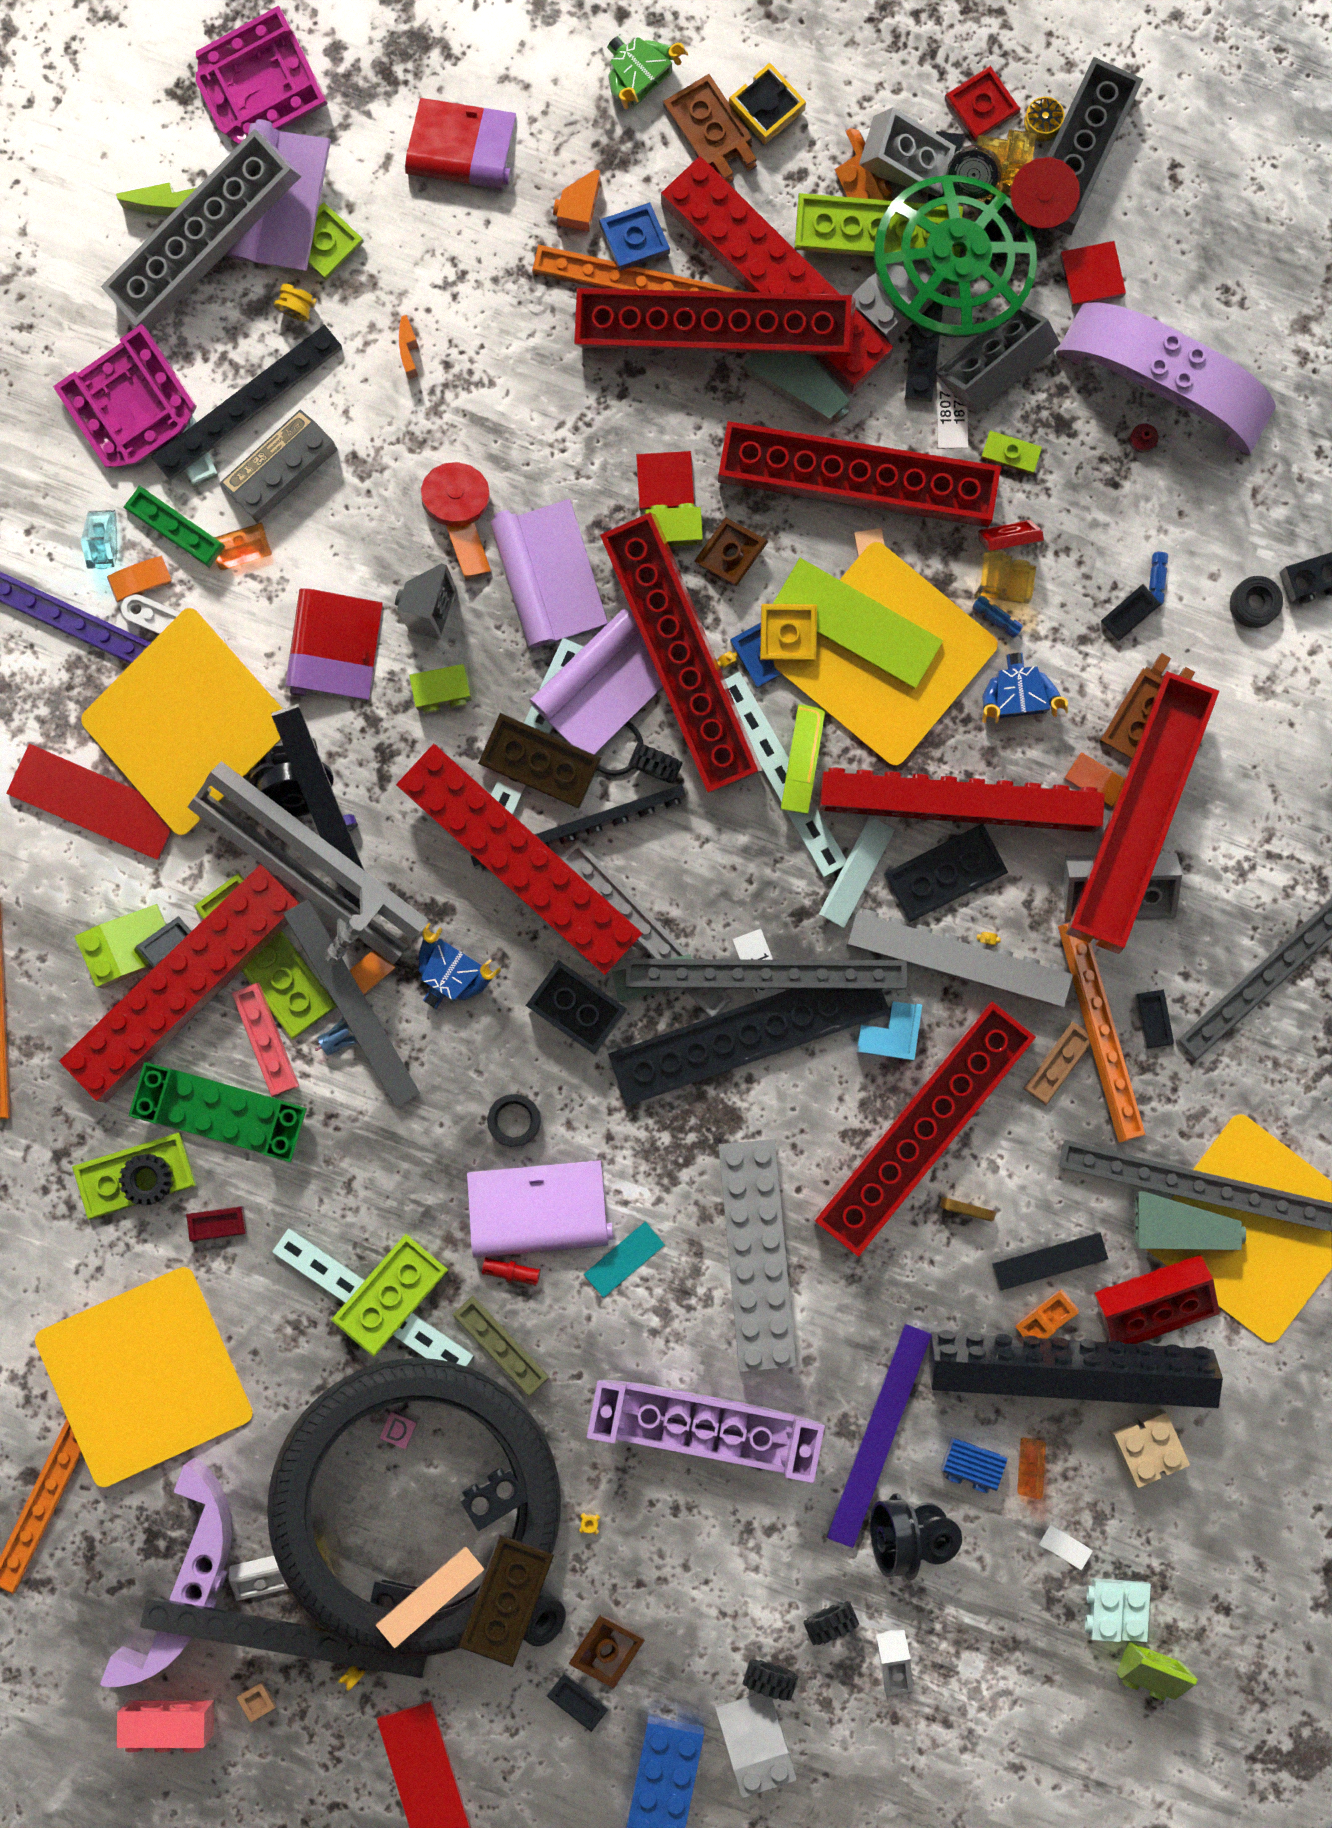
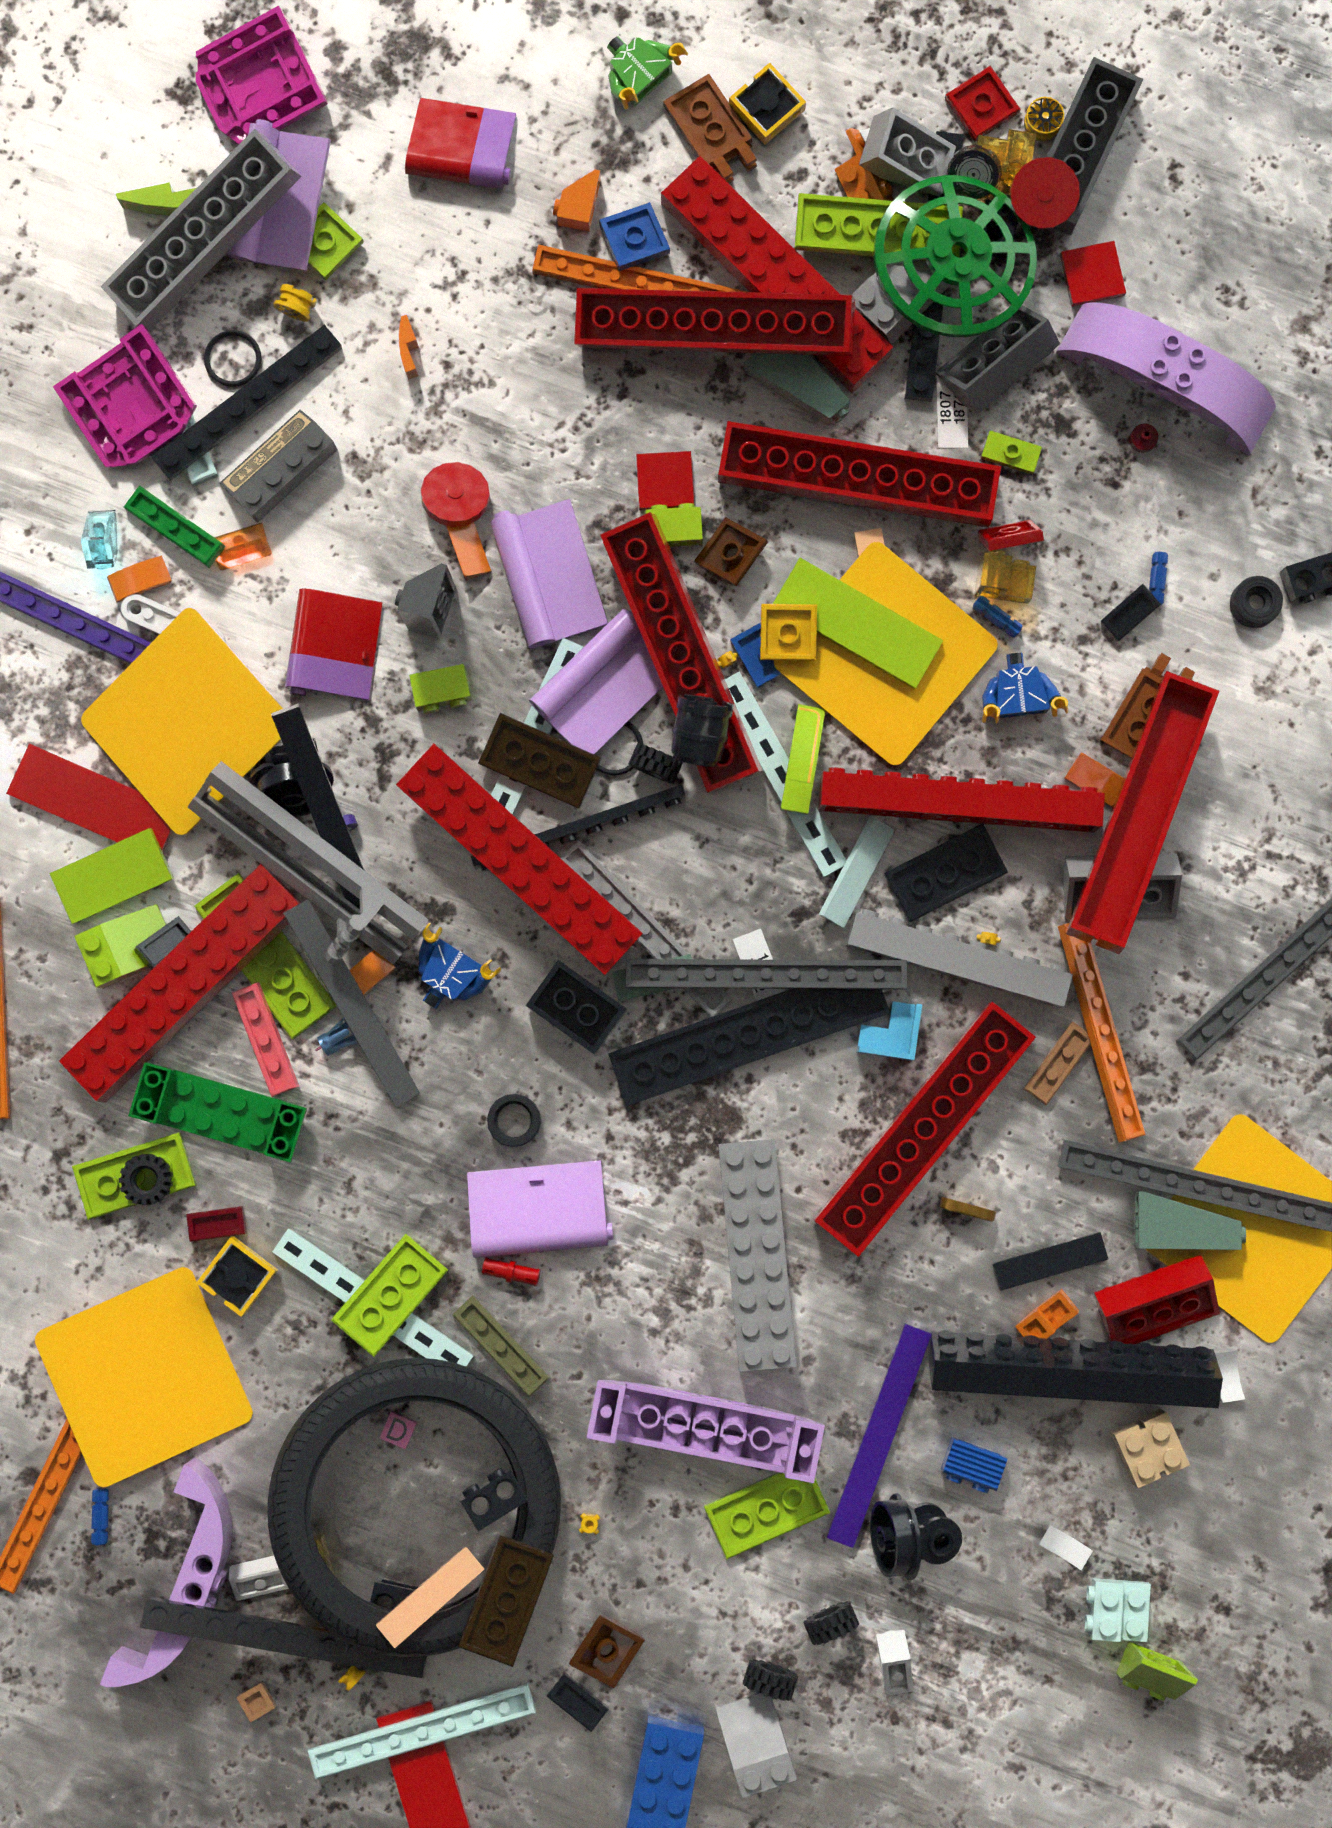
coral brick [117,1700,214,1753] -> none
black tyre [523,1590,566,1647] -> none
teal sticker [584,1221,665,1298] -> none
clear orange slope [1017,1437,1046,1499] -> none
black tile [1135,989,1174,1049] -> none
none -> lime tile [49,828,174,924]
none -> blue axle [91,1488,109,1545]
none -> black piece [196,1236,278,1317]
none -> black tyre [204,330,262,387]
none -> light aqua tile [308,1683,536,1779]
none -> black piece [671,694,734,767]
none -> lime tile [704,1472,830,1559]
none -> white sticker [1215,1350,1245,1403]

